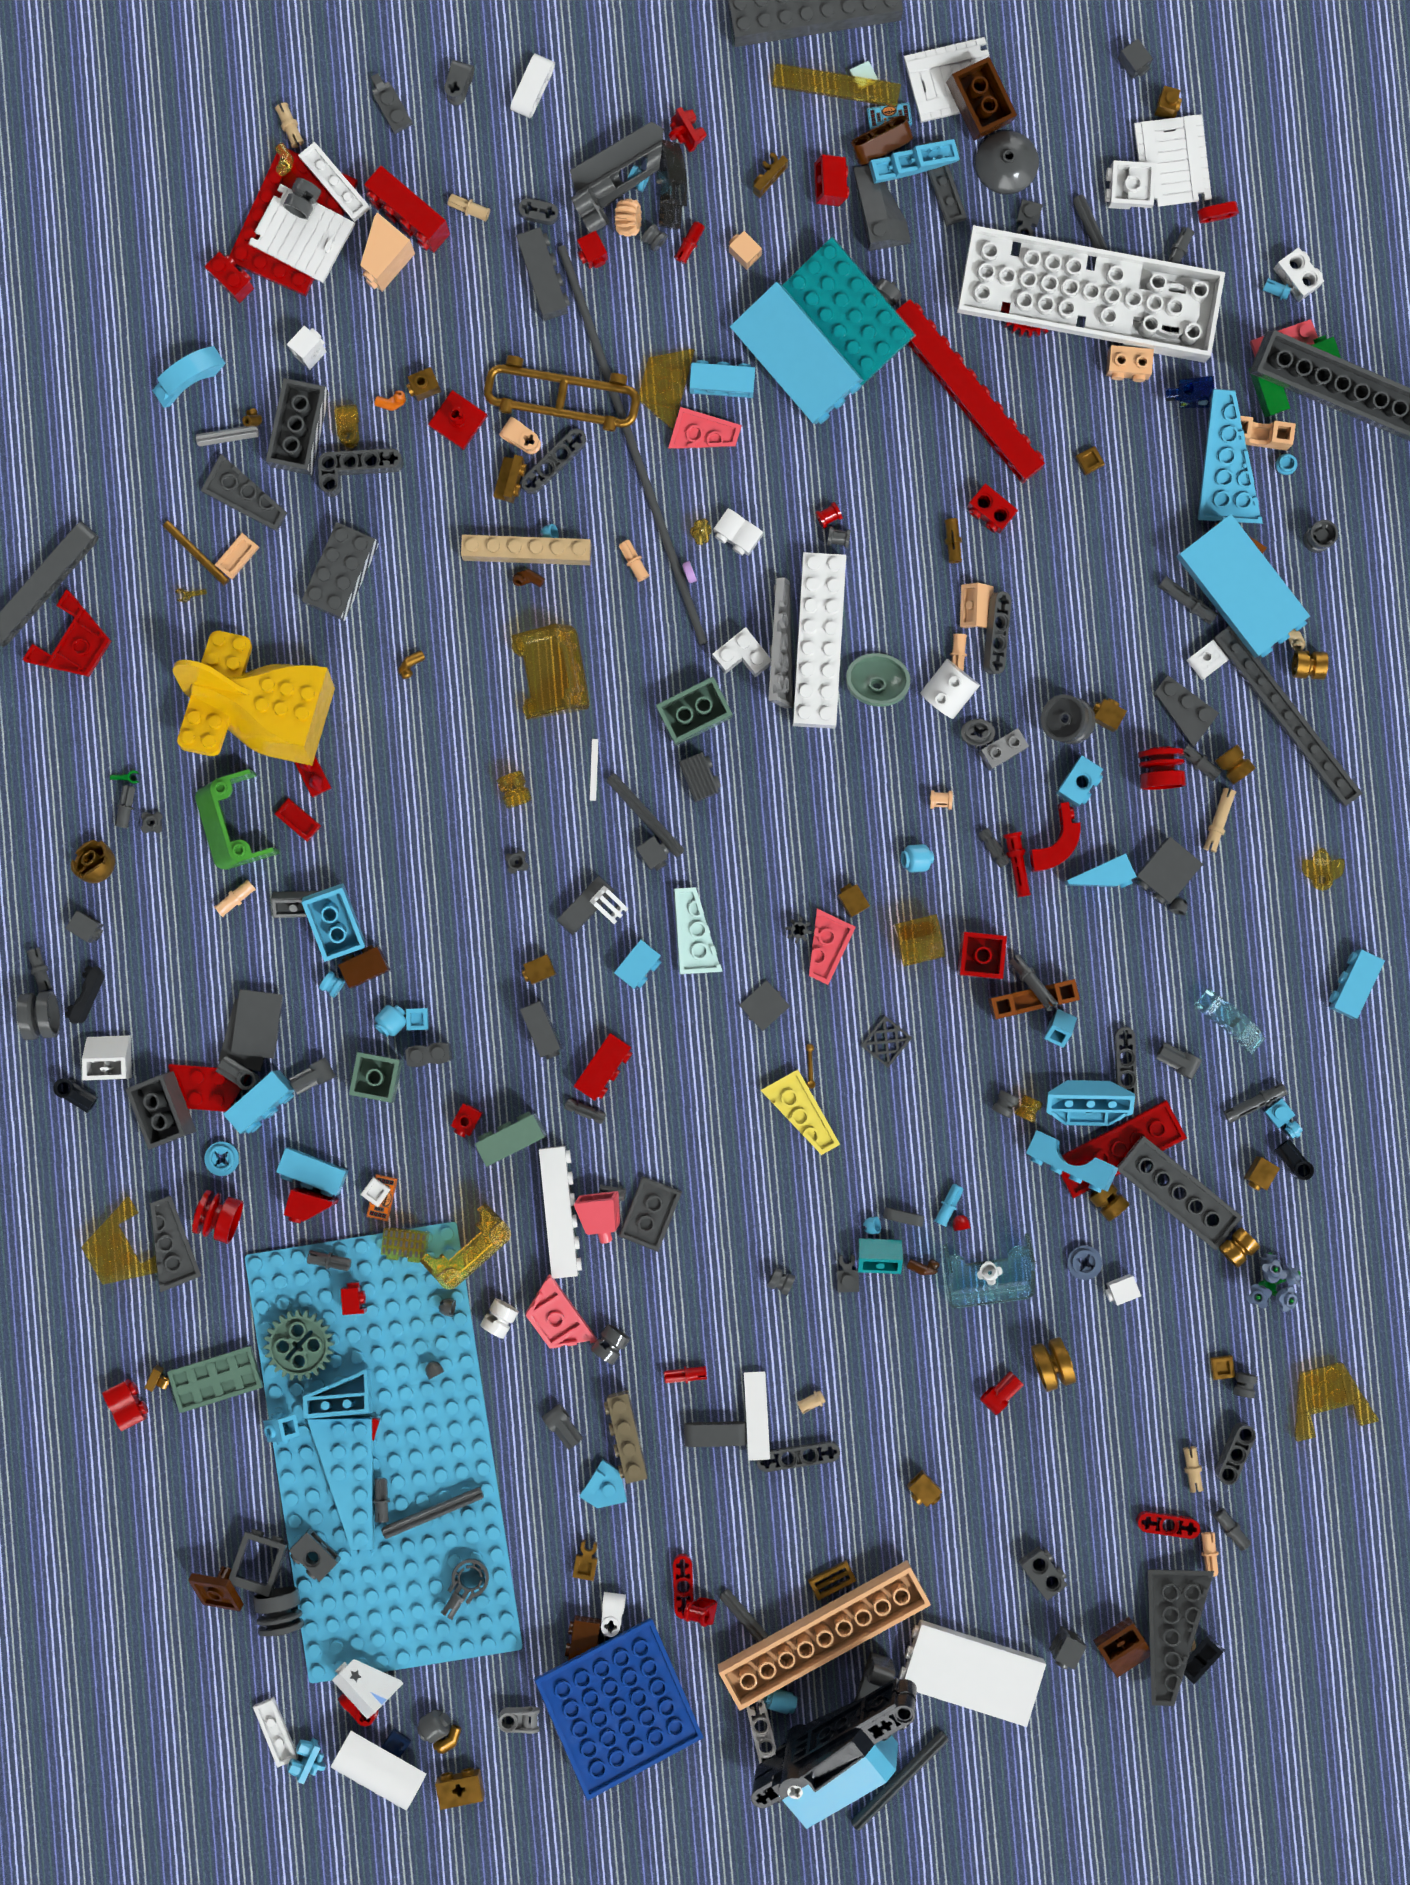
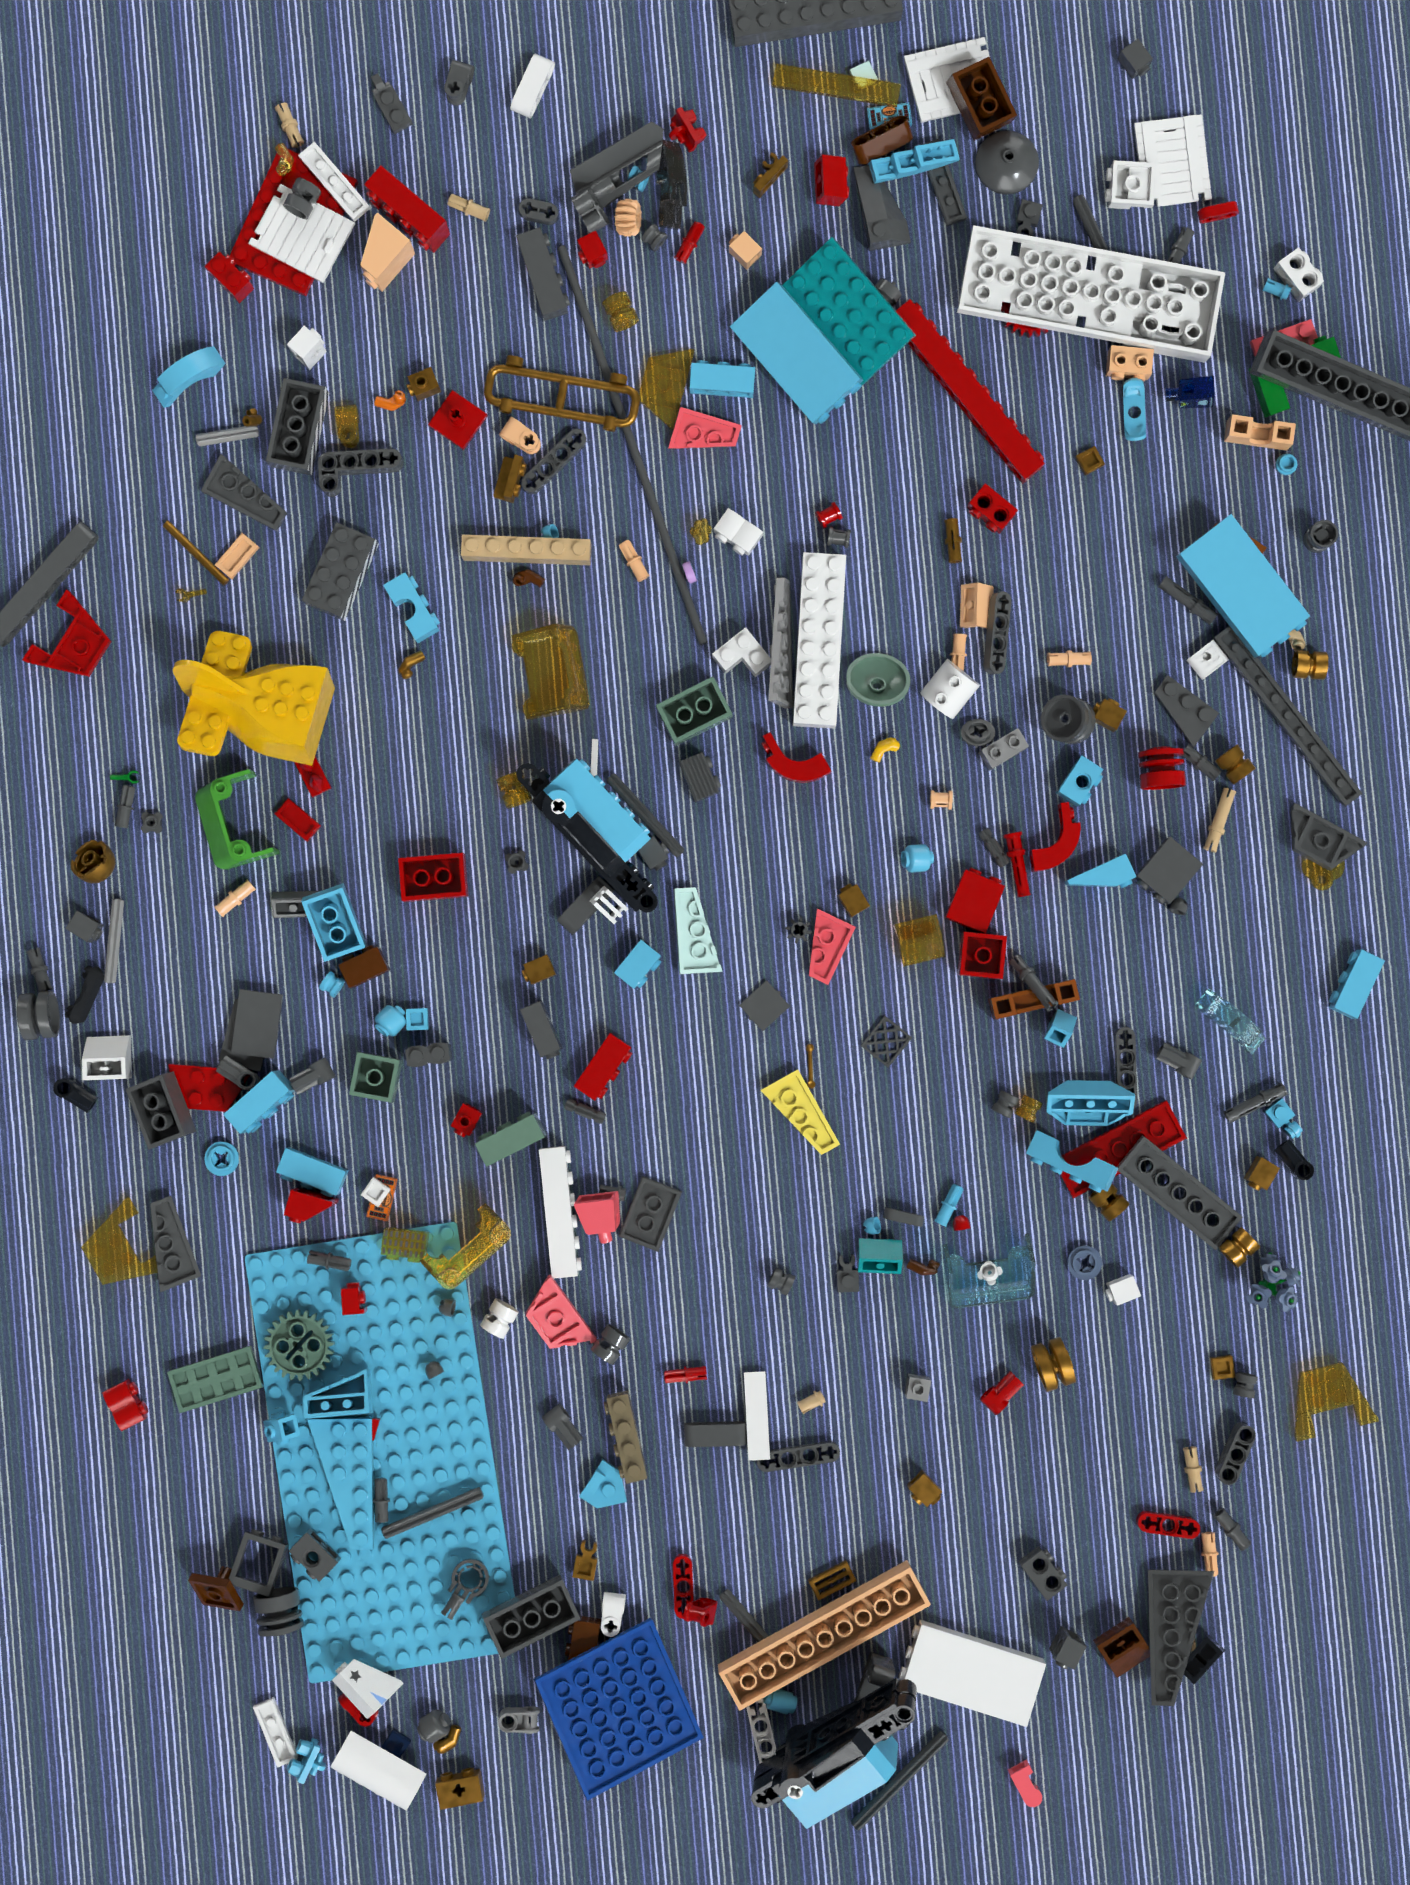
pearl gold tile [144,1365,170,1392] -> none
red wheel [192,1190,244,1244] -> none
pearl gold brick [1154,86,1182,119] -> none
medium azure wing [1198,389,1263,524] -> none
none -> light grey axle [104,899,124,983]
none -> medium azure arch [383,572,440,643]
none -> red brick [398,853,469,902]
none -> dark grey brick [482,1575,580,1659]
none -> piece [516,759,658,912]
none -> clear yellow wheel [602,291,639,332]
none -> red arch [761,732,832,783]
none -> yellow arm [870,737,900,763]
none -> light grey brick [904,1373,931,1402]
none -> red brick [944,868,1005,934]
none -> coral leg [1008,1759,1042,1807]
none -> light nougat pin [1047,650,1092,667]
none -> medium azure piece [1123,378,1146,441]
none -> dark grey wing [1291,803,1367,871]

